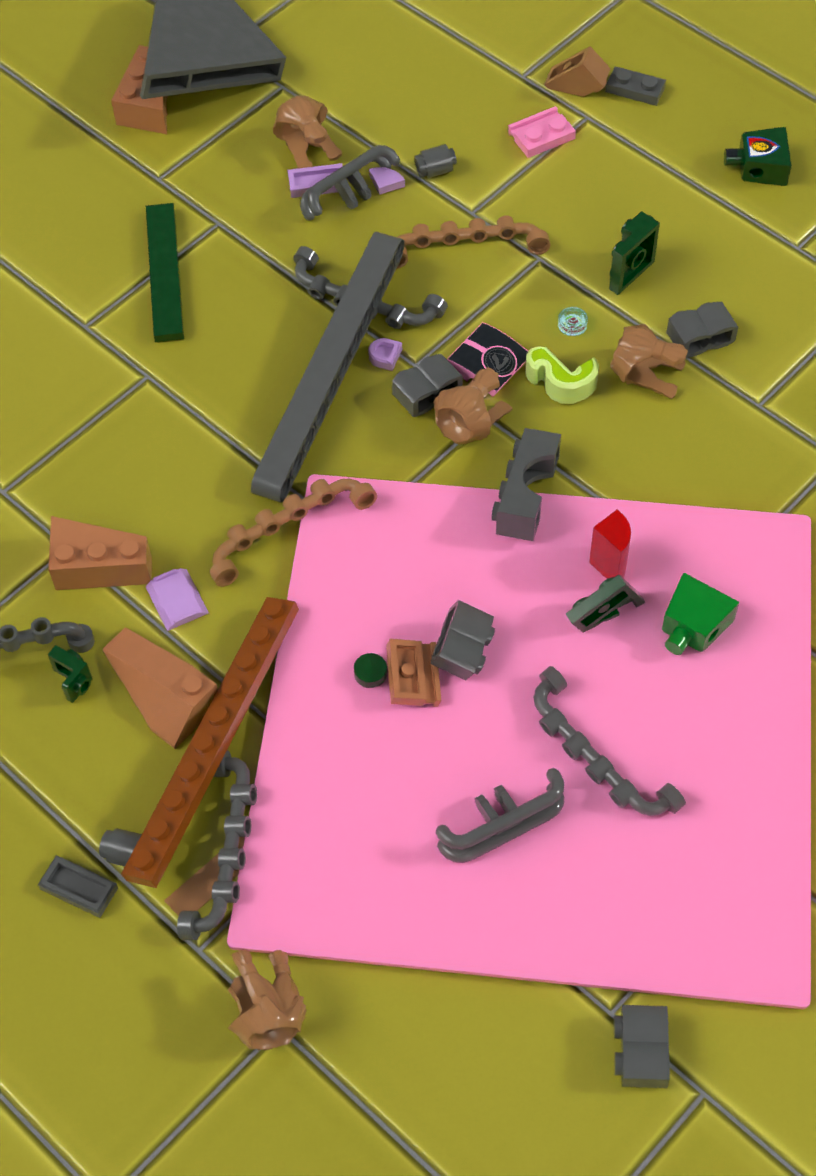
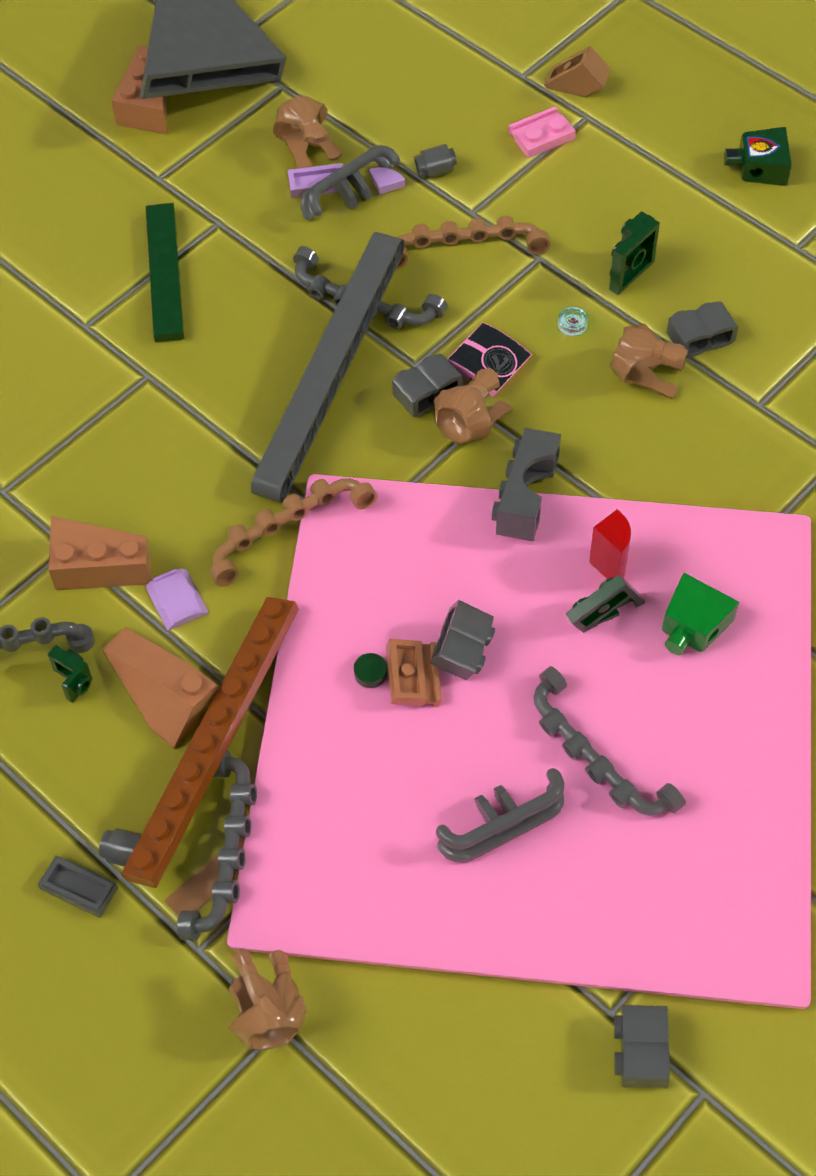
lavender tile [368,338,402,371] -> none
yellowish green animal [525,346,599,404] -> none
dark grey plate [605,66,666,106] -> none

